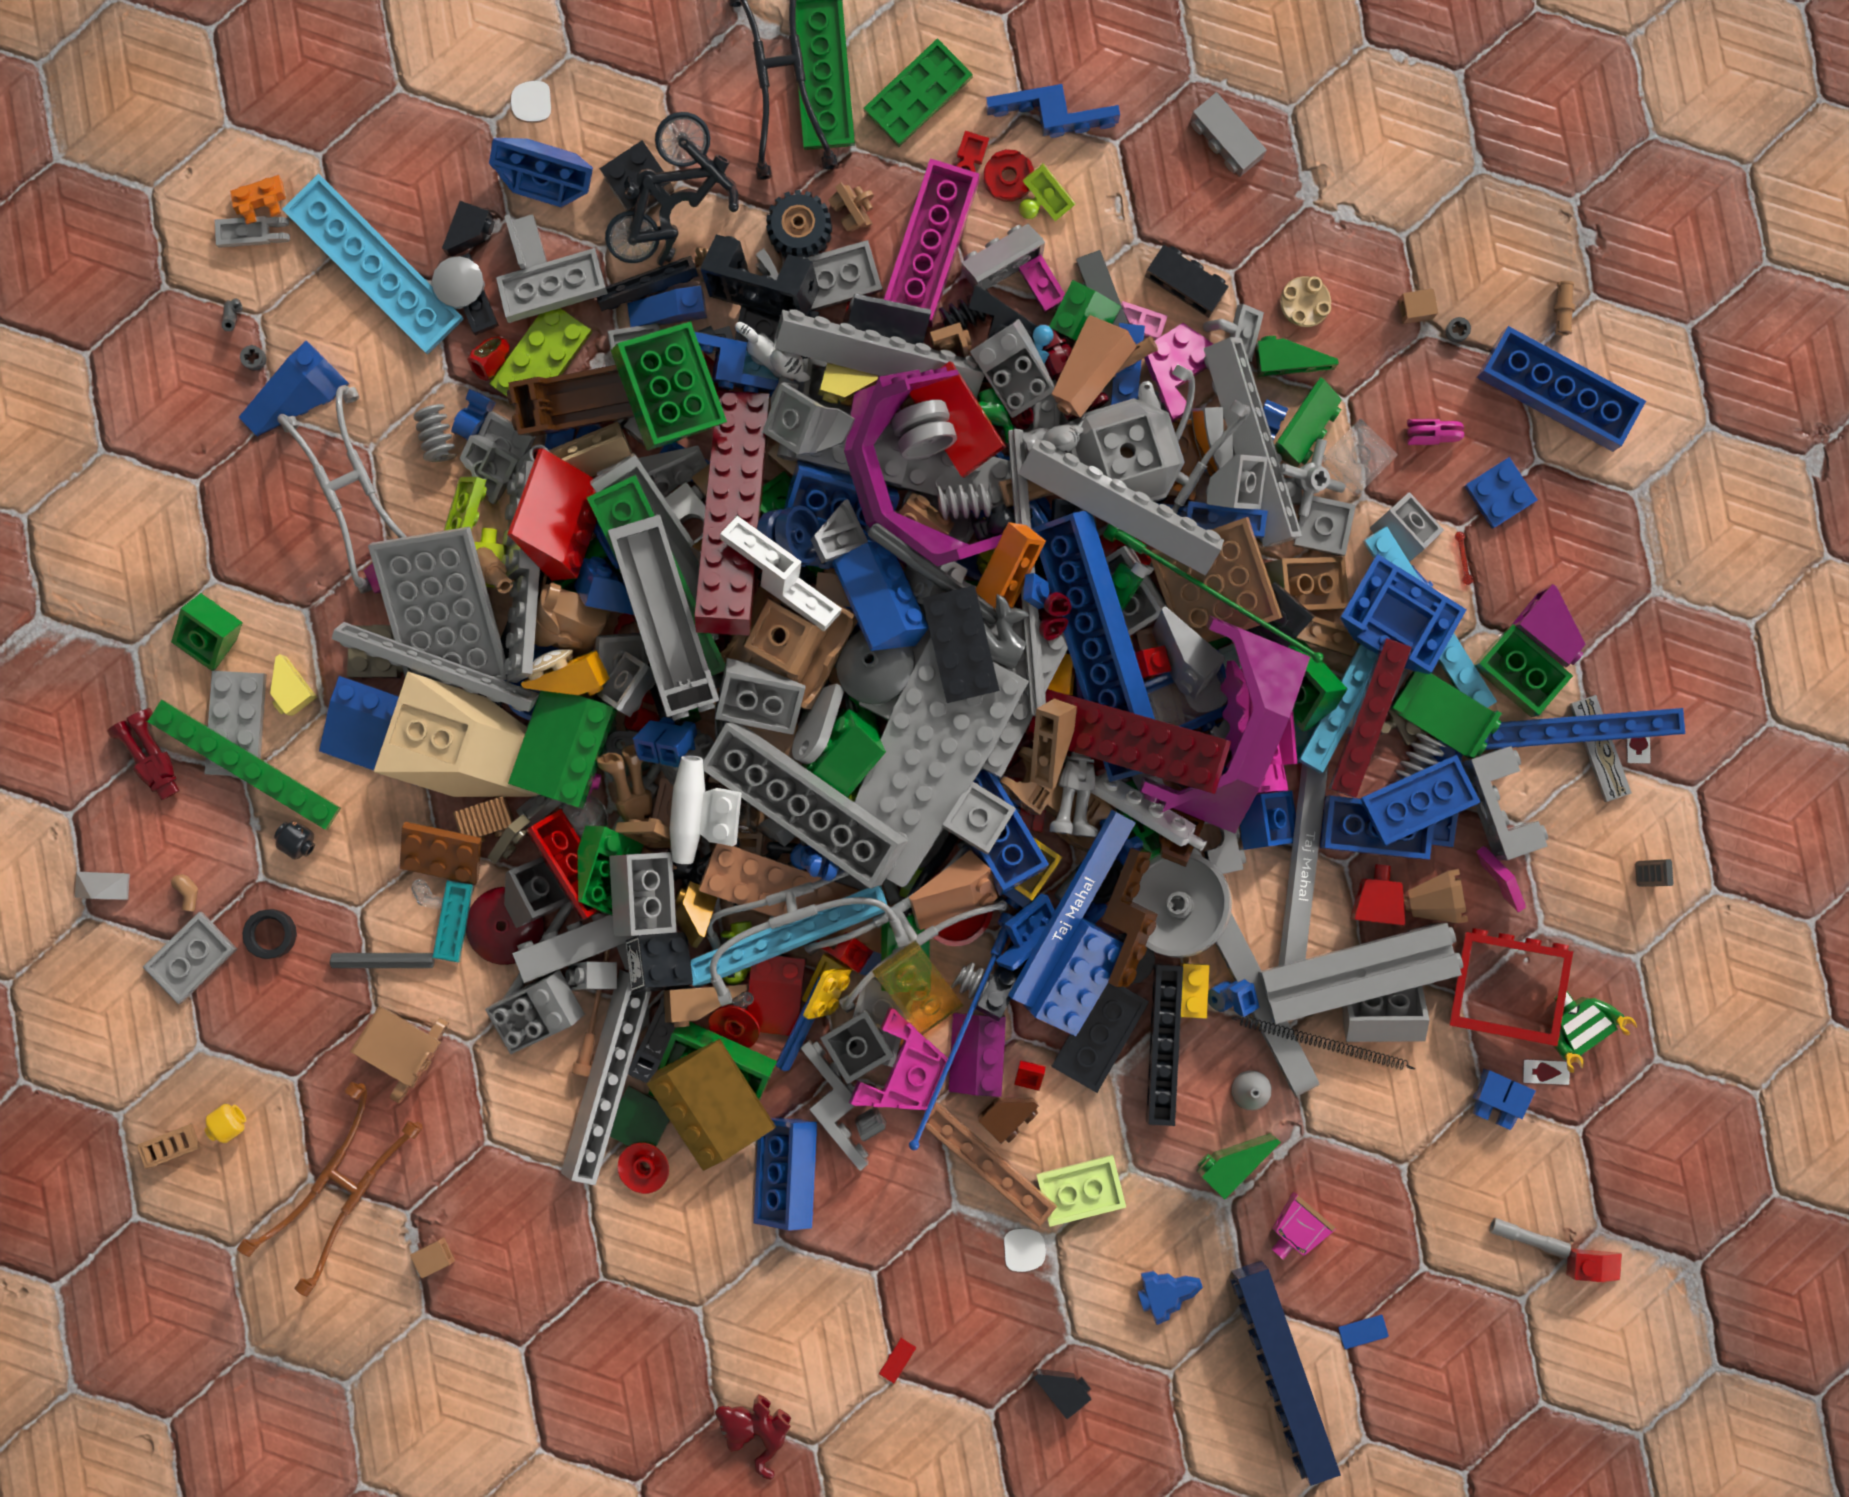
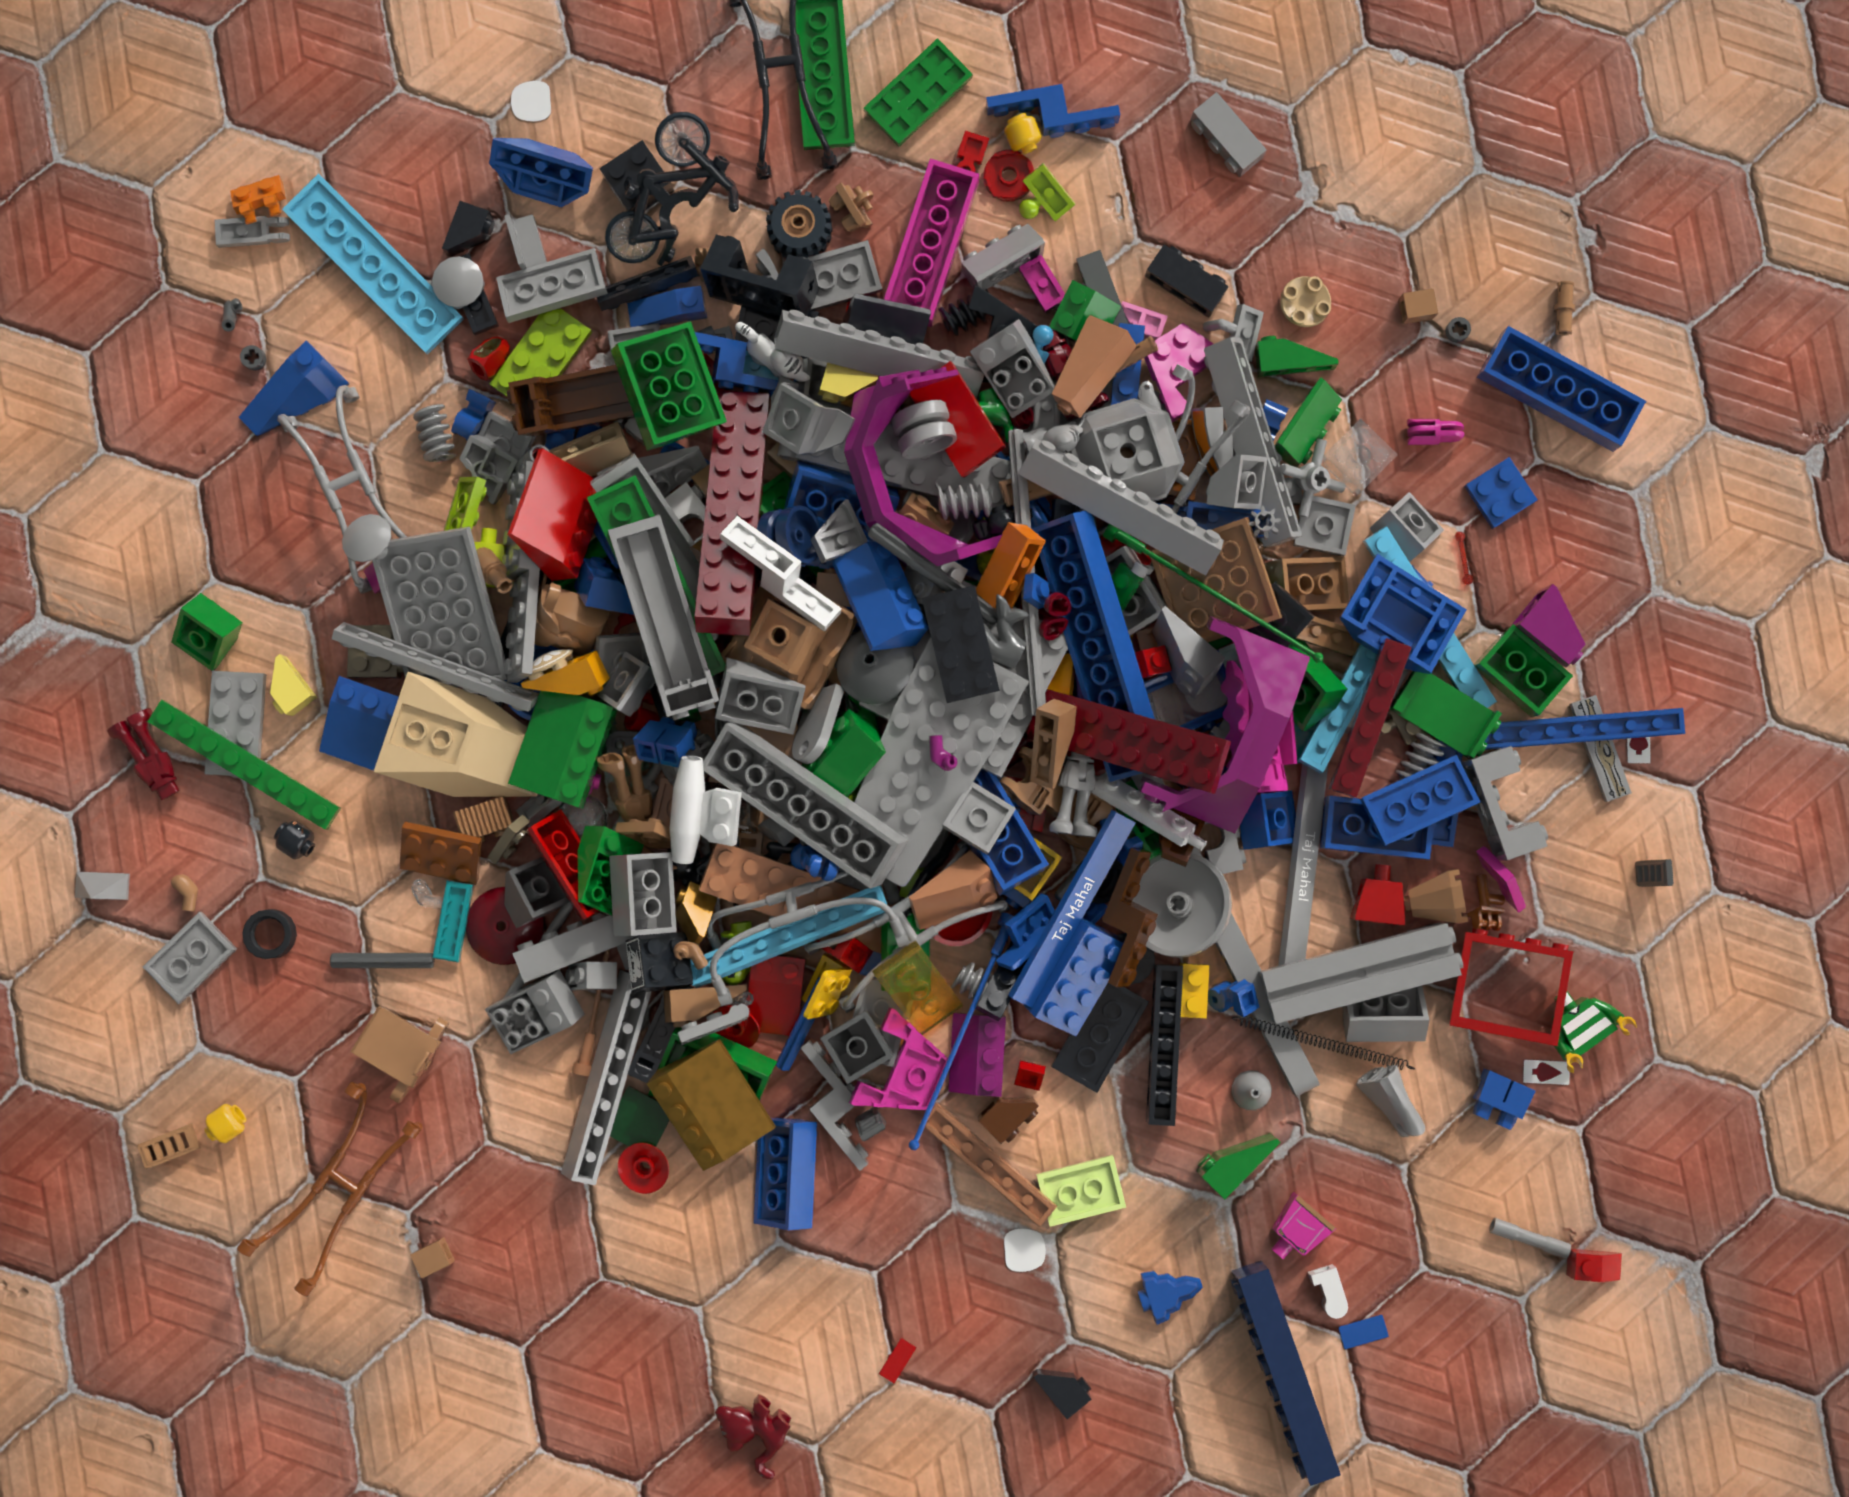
medium nougat bracket [930,323,972,358] -> none
none -> light grey dish [342,514,391,562]
none -> medium nougat arm [673,941,708,970]
none -> light grey hinge [678,1004,750,1045]
none -> magenta arm [929,735,958,771]
none -> yellow head [1004,113,1042,154]
none -> light grey gear [1249,506,1281,540]
none -> white leg [1308,1264,1348,1319]
none -> light grey piece [1356,1065,1425,1137]
none -> dark orange arm [1467,874,1505,931]

